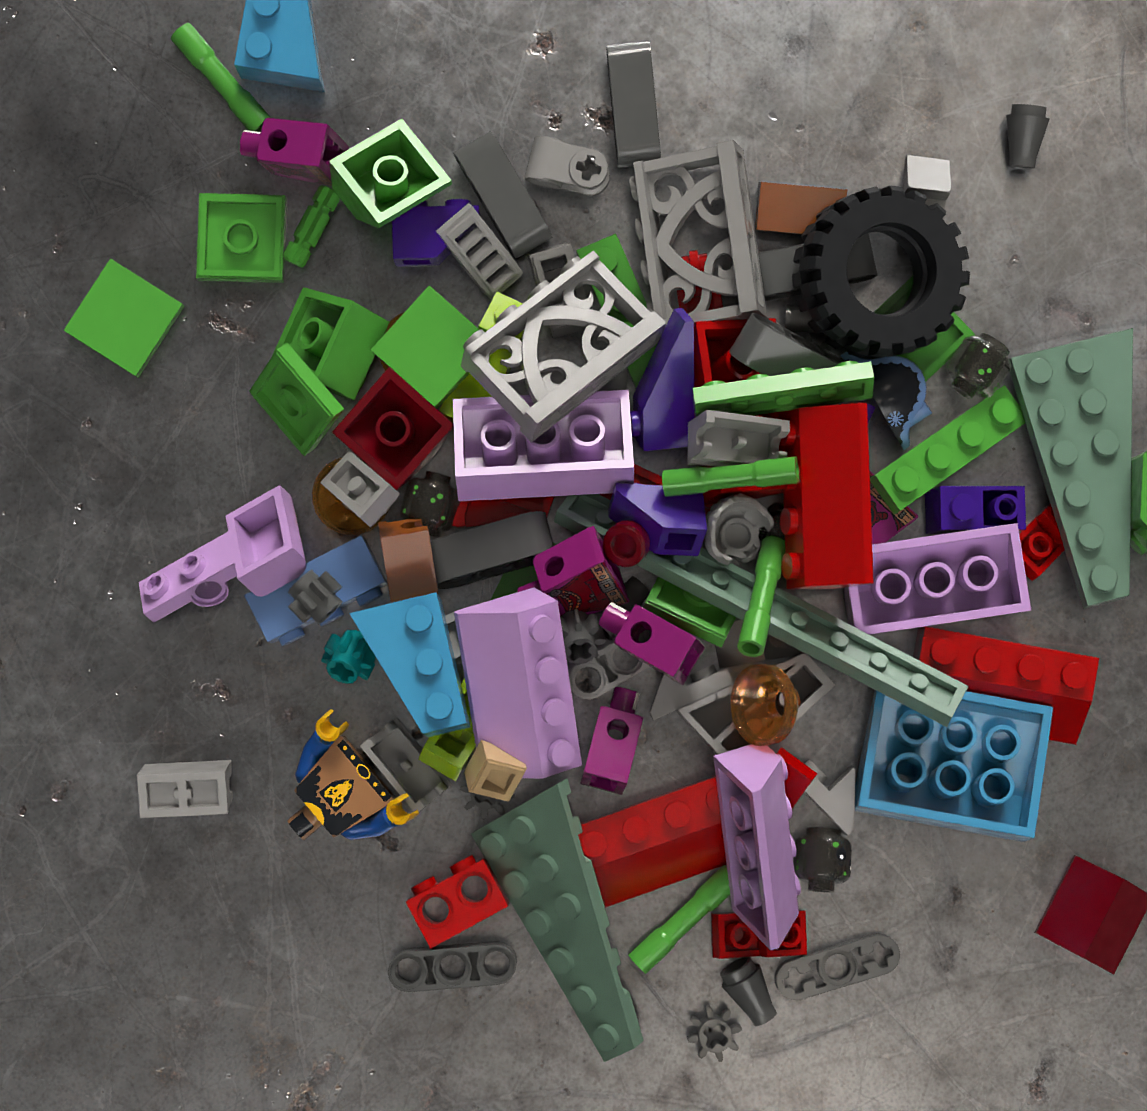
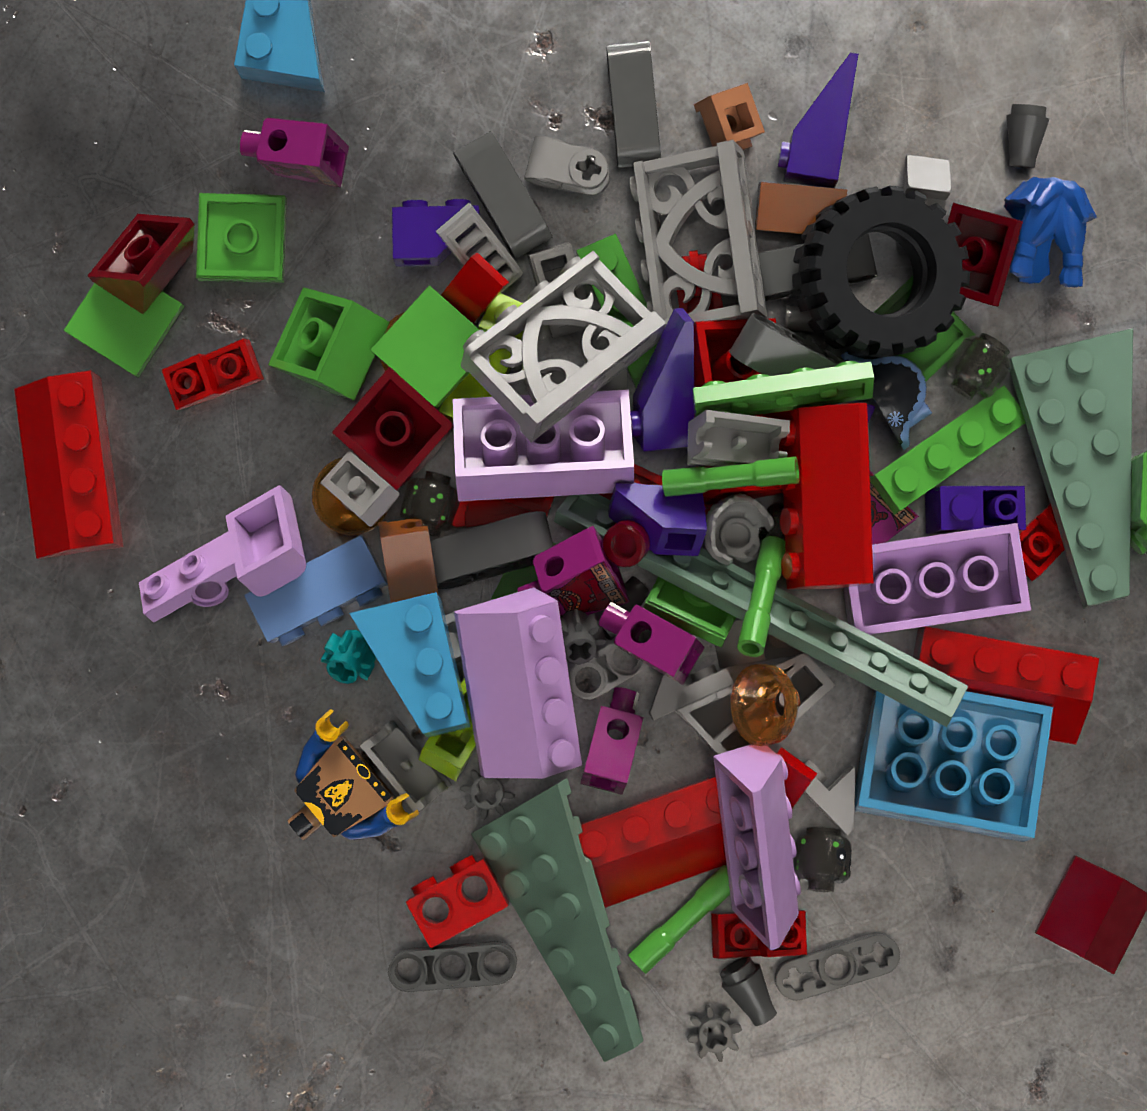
light grey hinge [137,760,233,818] -> none
bright green piece [171,23,271,132] -> none
bright green tile [249,342,344,456] -> none
bright green axle [283,185,340,267] -> none
dark grey gear [288,570,343,625] -> none
bright green slope [329,118,452,228] -> none
tan slope [465,740,527,802] -> none
none -> red slope [14,370,124,559]
none -> dark red slope [87,214,195,314]
none -> red slope [162,338,264,410]
none -> red slope [441,253,509,325]
none -> nougat brick [694,83,765,150]
none -> dark purple slope [777,52,859,188]
none -> dark red slope [947,203,1023,307]
none -> blue piece [1004,177,1097,288]

